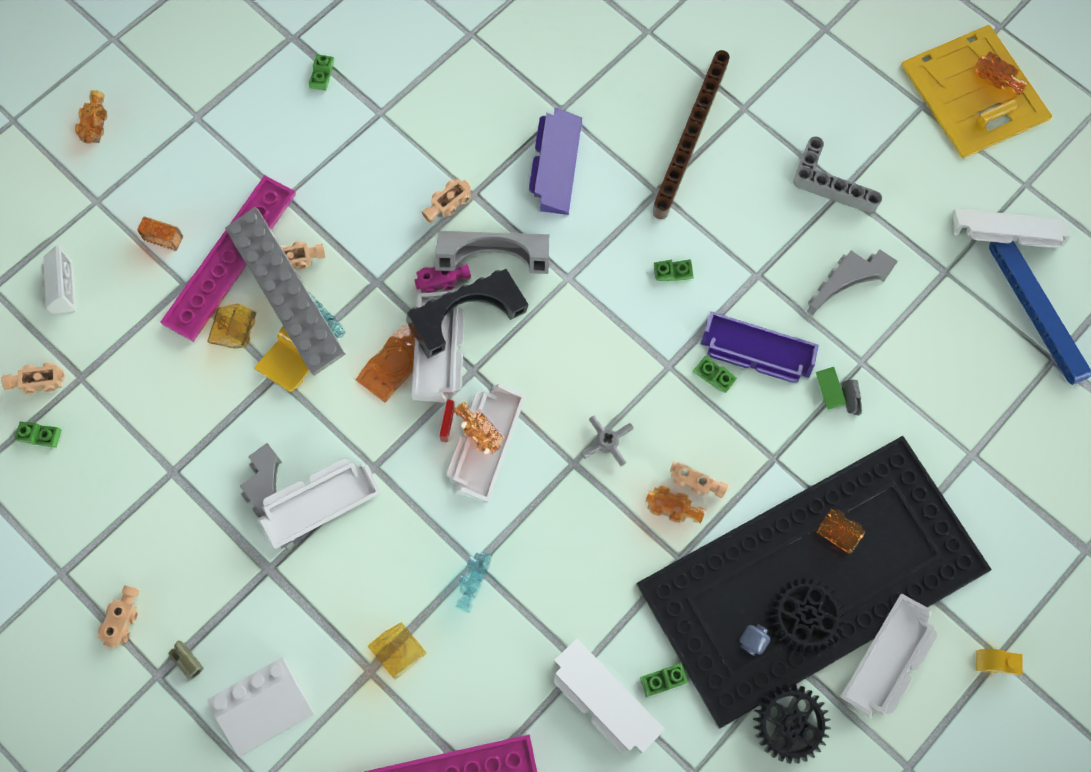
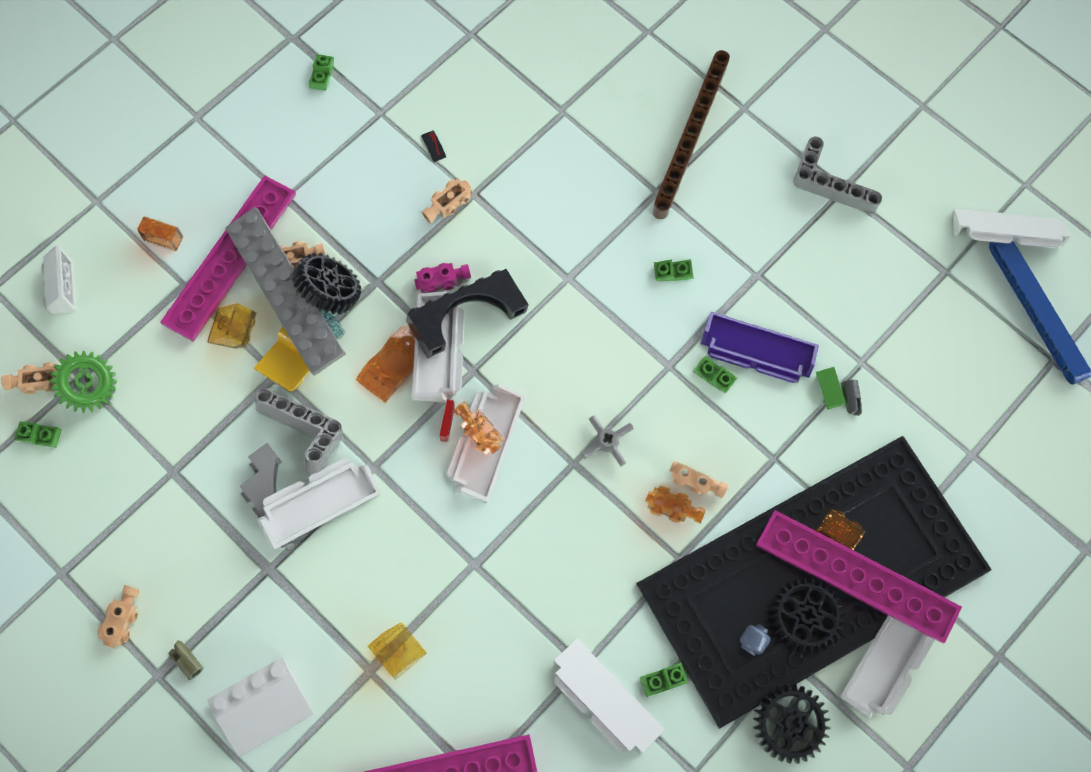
clear orange brick [75,90,107,144] -> none
light grey arch [435,231,550,274] -> none
clear light blue brick [455,552,493,613] -> none
slope [529,107,583,215] -> none
light grey arch [807,249,898,316] -> none
yellow door [901,25,1053,158] -> none
clear orange brick [976,52,1028,95] -> none
yellow brick [976,649,1023,676] -> none
none -> bright green gear [49,350,117,413]
none -> light grey beam [255,389,342,473]
none -> black gear [292,253,361,315]
none -> black sticker [421,130,446,162]
none -> dark pink plate [756,510,962,644]

